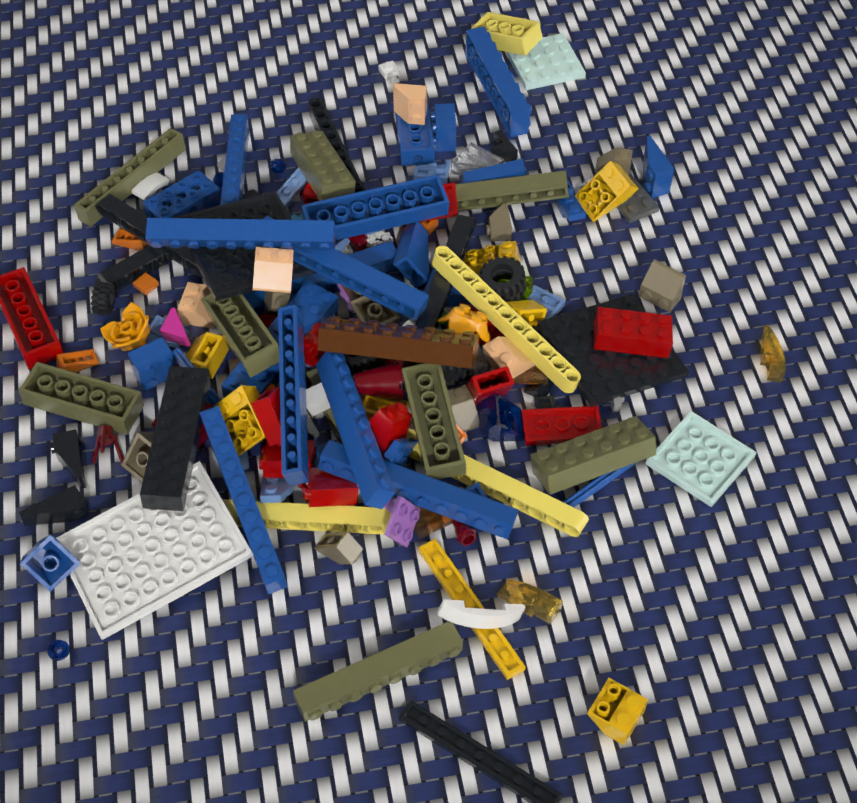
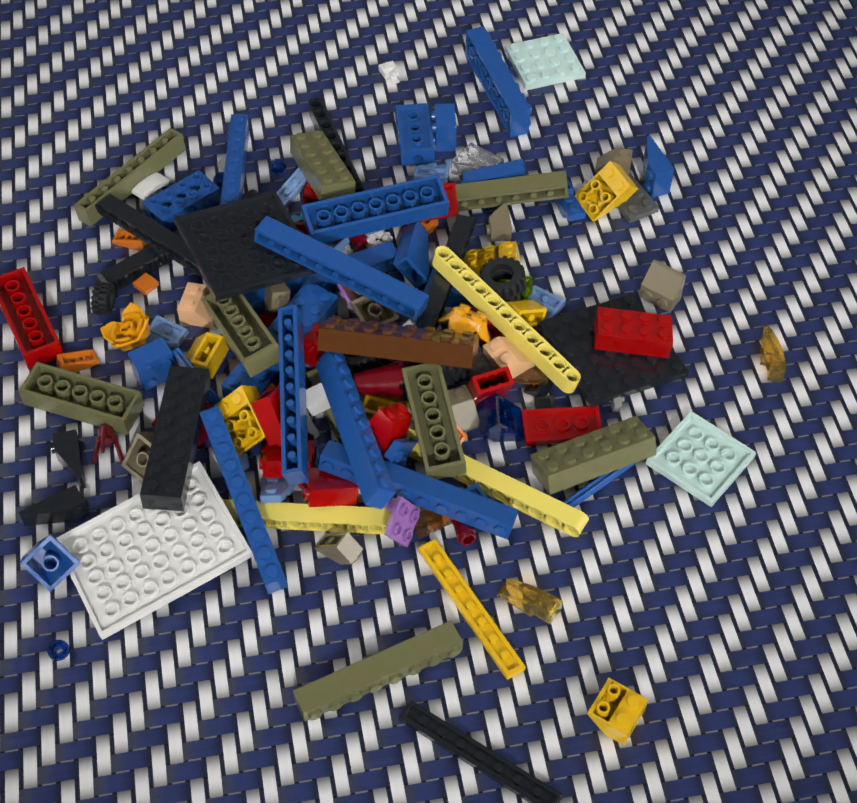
blue brick [145,218,336,251] -> none
dark pink slope [160,307,191,347] -> none
light nougat slope [253,247,294,293] -> none
light nougat slope [393,83,427,125] -> none
white slope [437,599,525,629] -> none
light yellow brick [471,12,542,56] -> none
black slope [491,130,518,162] -> none

